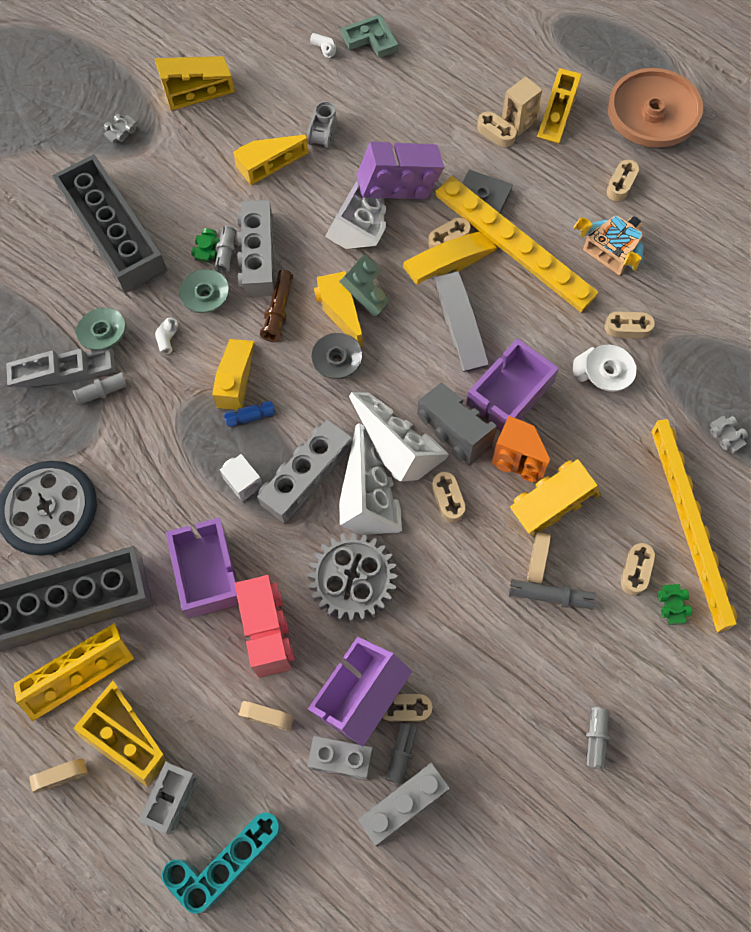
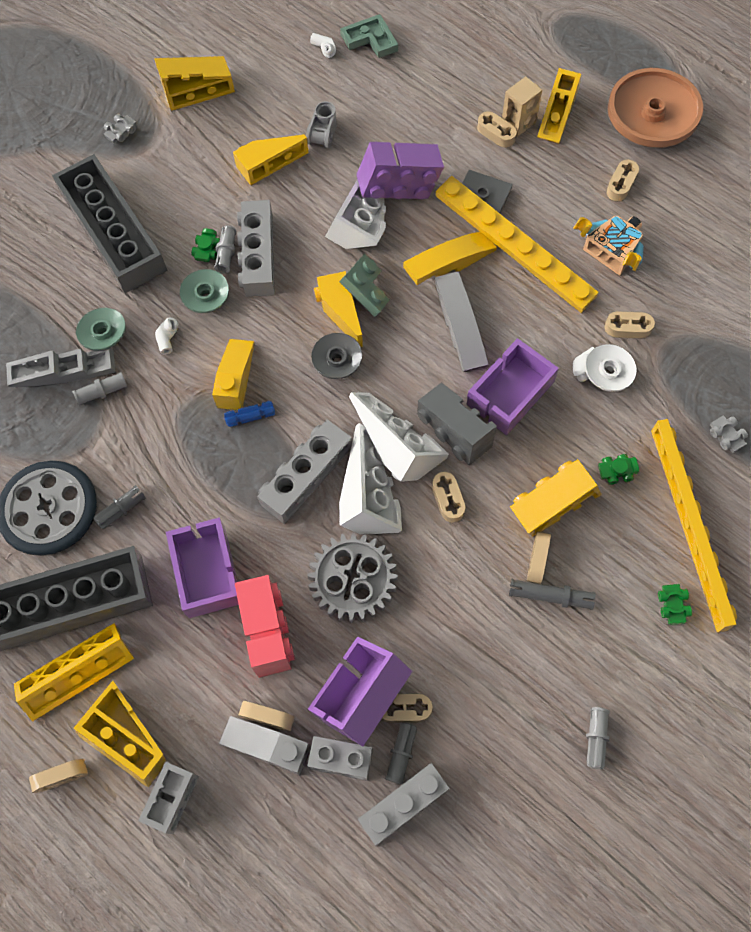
teal beam [162,812,282,914] -> none
white brick [220,454,263,502] -> none
reddish brown pin [260,270,293,342] -> none
tan beam [429,218,470,248] -> none
orange slope [492,416,550,482] -> none
tan beam [621,543,655,596] -> none
none -> dark grey axle [94,485,146,529]
none -> slope [219,716,311,775]
none -> green piece [598,454,639,485]

